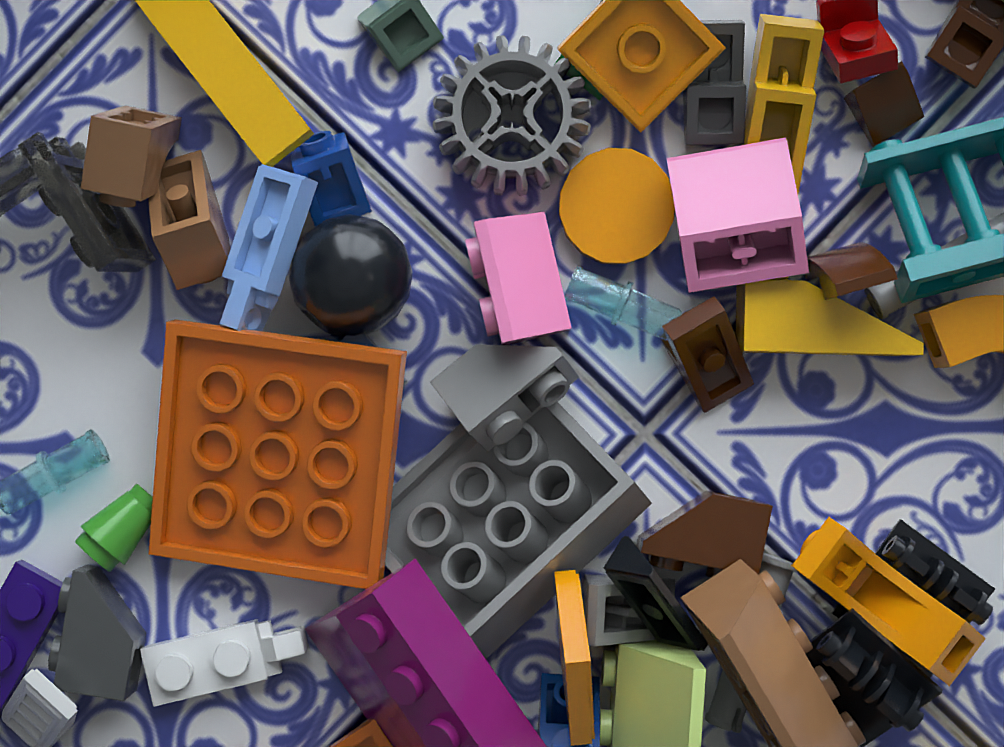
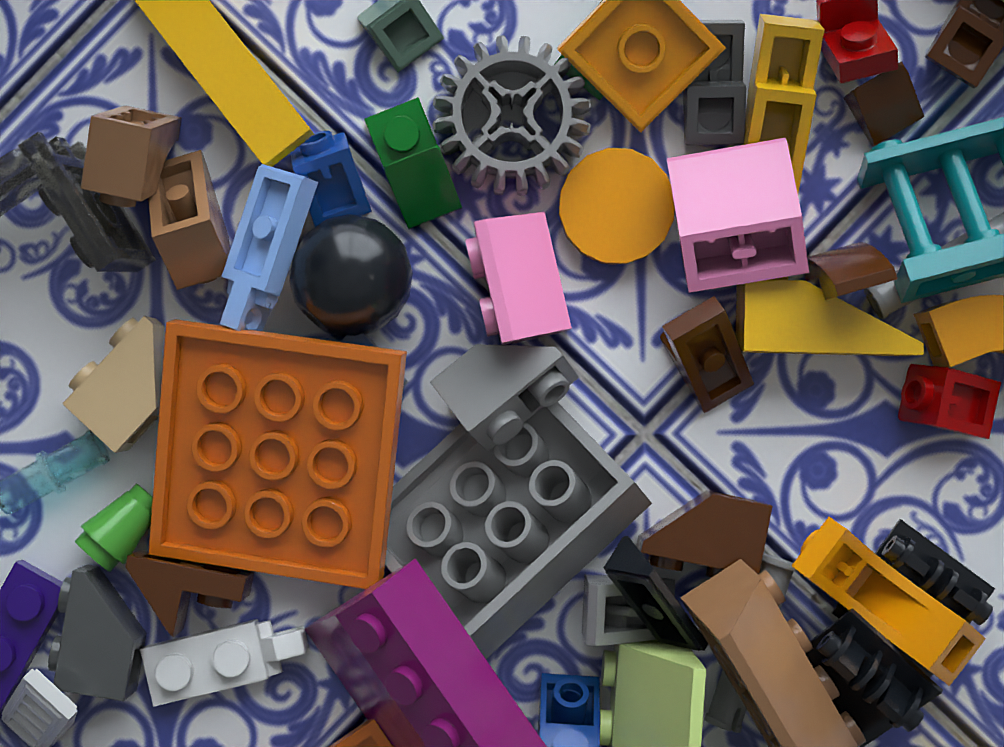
light orange tile [554,570,595,746] -> none
clear light blue axle [564,265,682,341] -> none
none -> tan slope [62,316,165,453]
none -> reddish brown slope [125,550,254,637]
none -> green slope [364,97,462,230]
none -> red bracket [898,364,1001,439]

